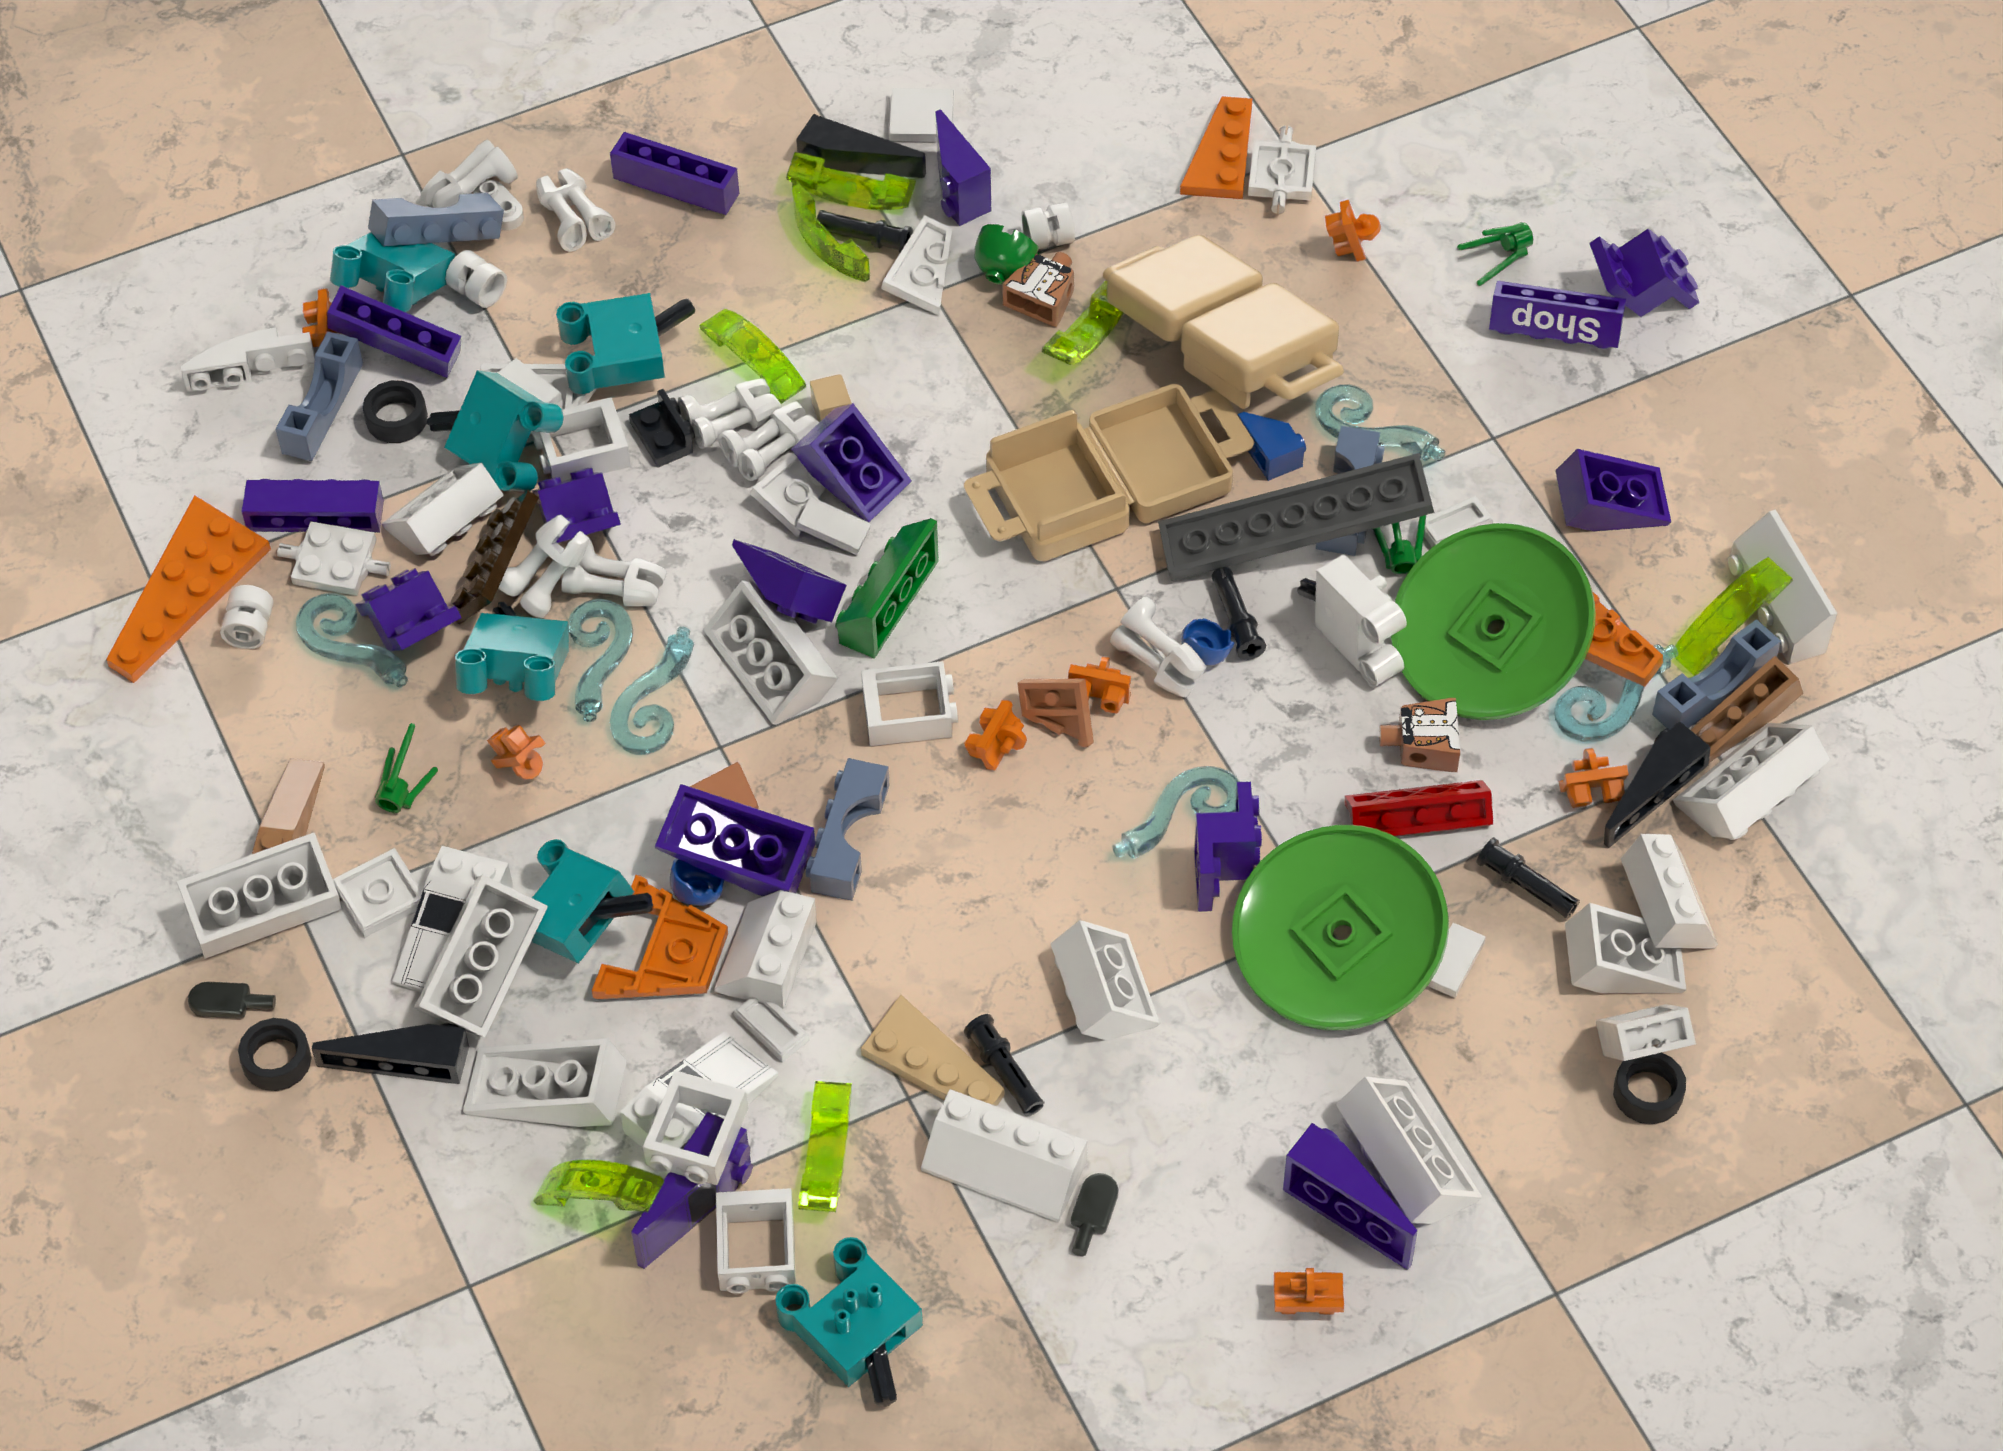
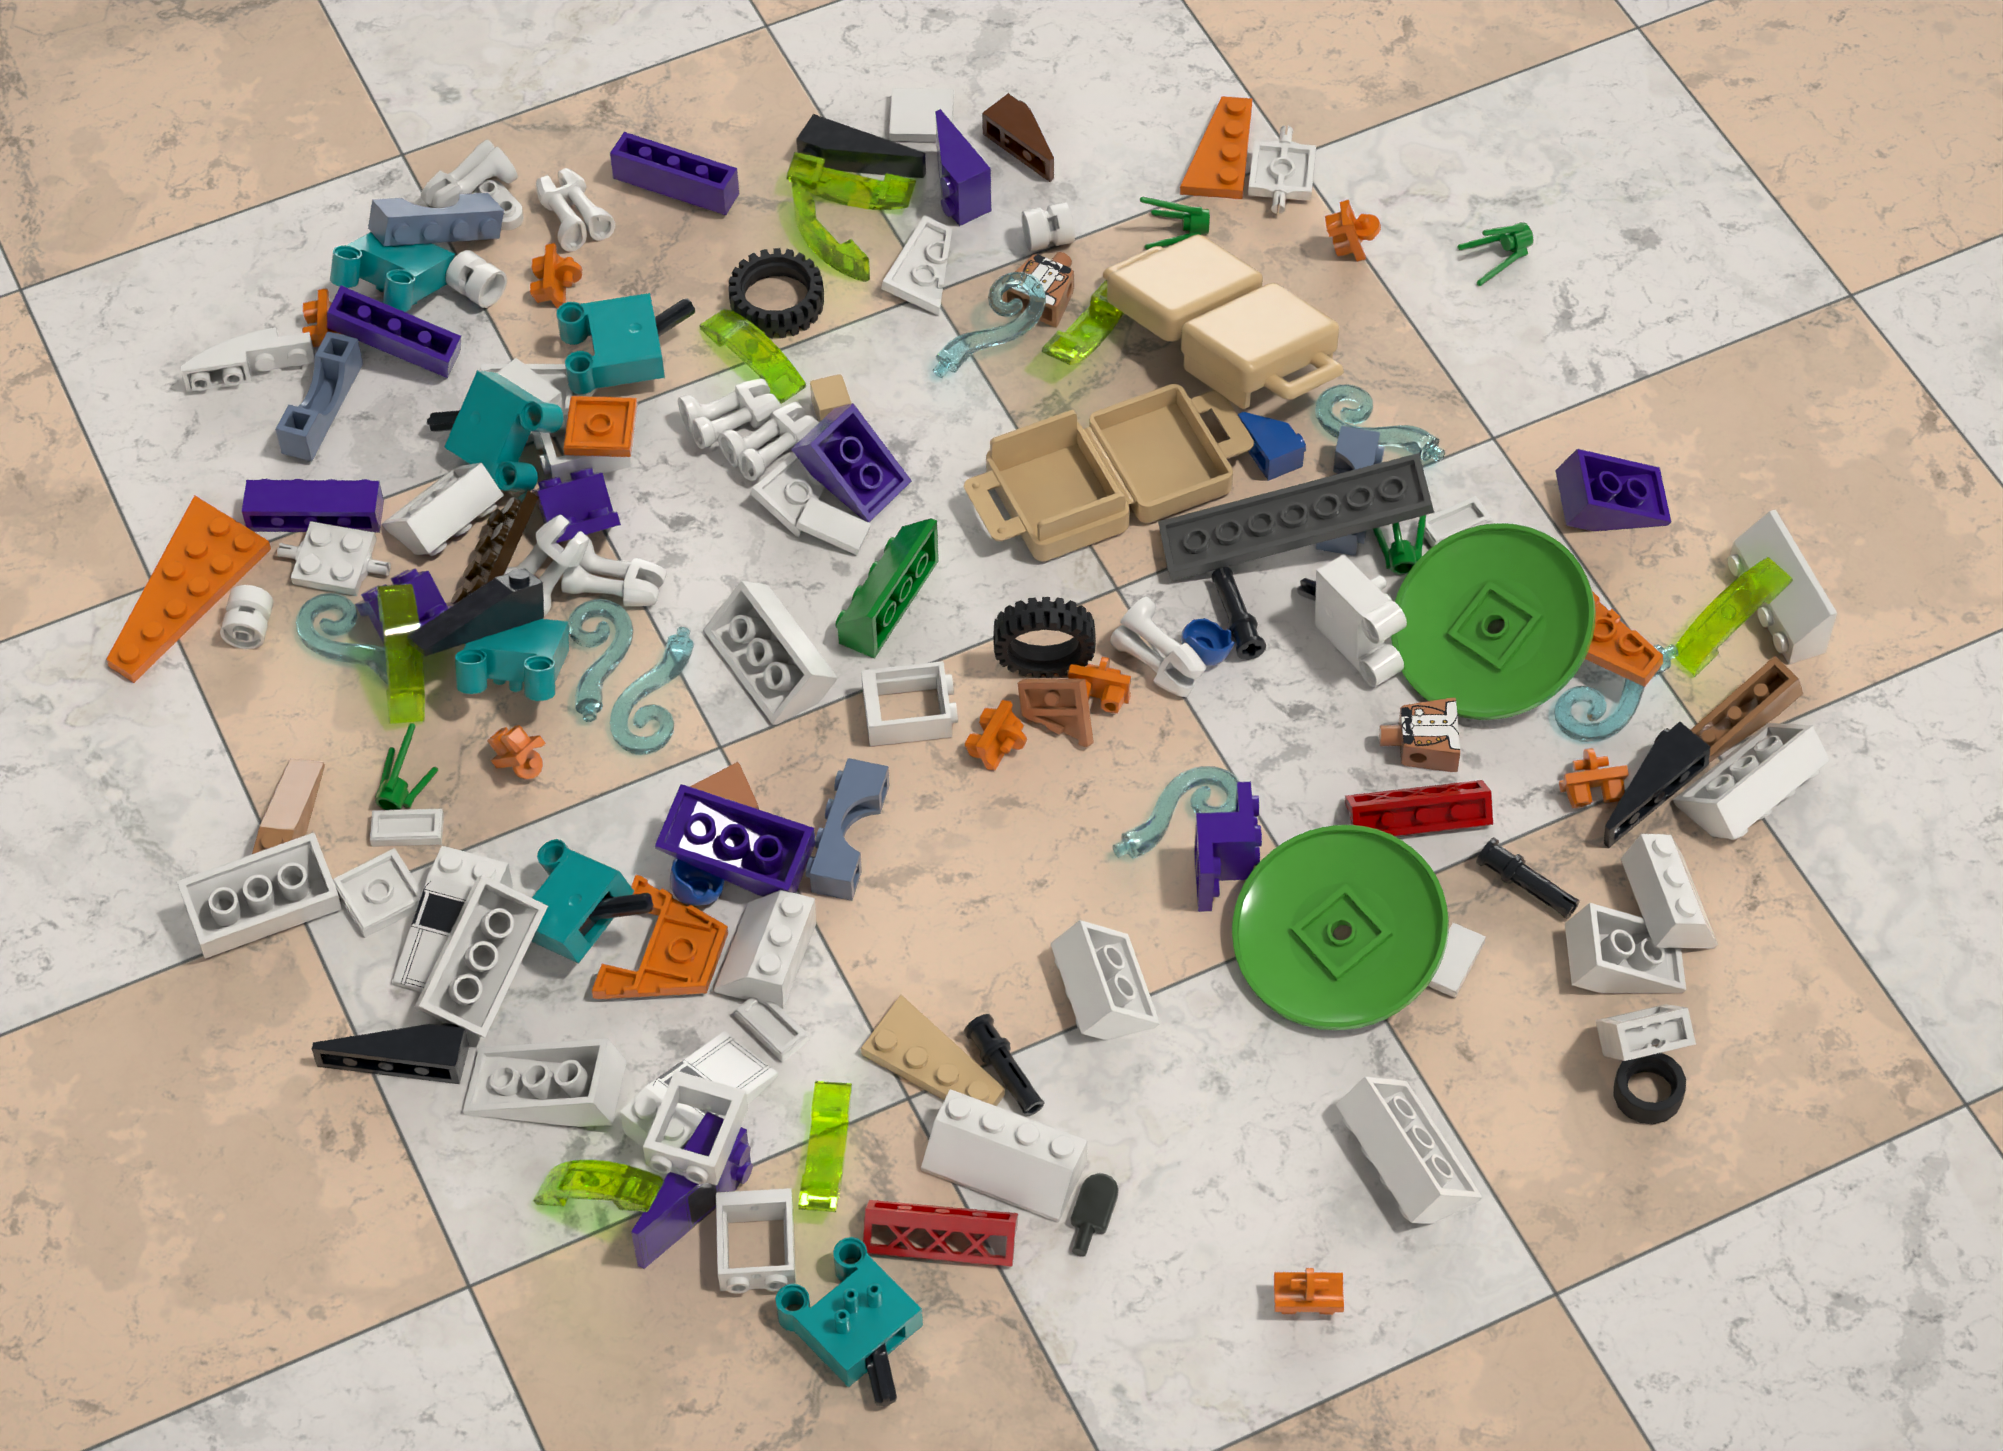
pearl dark grey piece [188,982,276,1018] -> none
black tyre [238,1018,312,1091] -> none
black tyre [363,380,428,443] -> none
black bracket [629,389,695,468] -> none
dark purple slope [732,539,847,624] -> none
black pin [816,210,913,253] -> none
green cylinder [974,224,1039,284] -> none
dark purple slope [1283,1123,1418,1270] -> none
dark purple brick [1489,280,1626,349] -> none
dark purple bracket [1589,229,1700,317] -> none
sand blue arch [1652,619,1781,729] -> none
none -> white tile [370,809,444,847]
none -> clear neon green slope [377,584,425,724]
none -> black slope [407,568,544,657]
none -> orange hips [530,243,583,308]
none -> orange plate [564,396,638,457]
none -> black tyre [729,248,824,339]
none -> red fence [863,1200,1018,1267]
none -> clear light blue plant [933,272,1046,378]
none -> reddish brown slope [982,93,1054,182]
none -> black tyre [993,597,1096,678]
none -> green plant [1140,196,1210,250]

